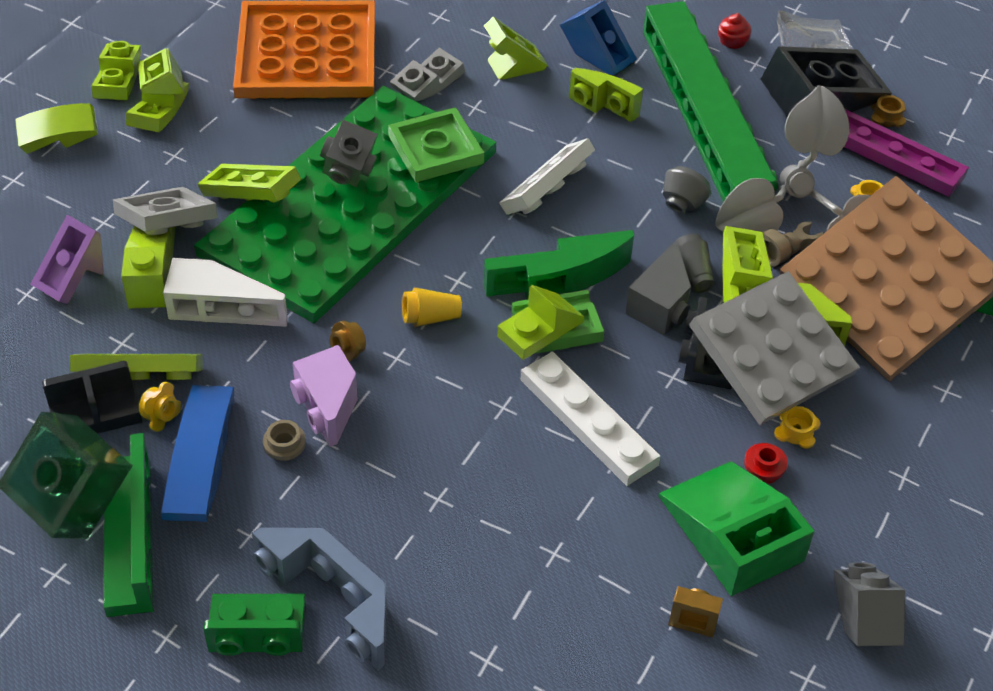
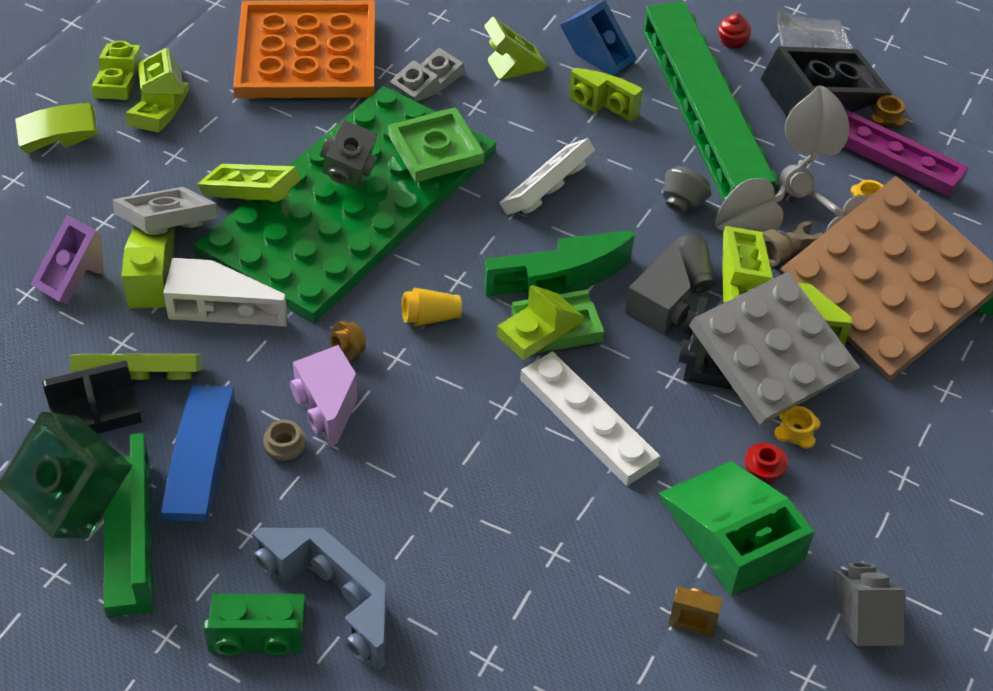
yellow plate [139,382,181,432] -> none

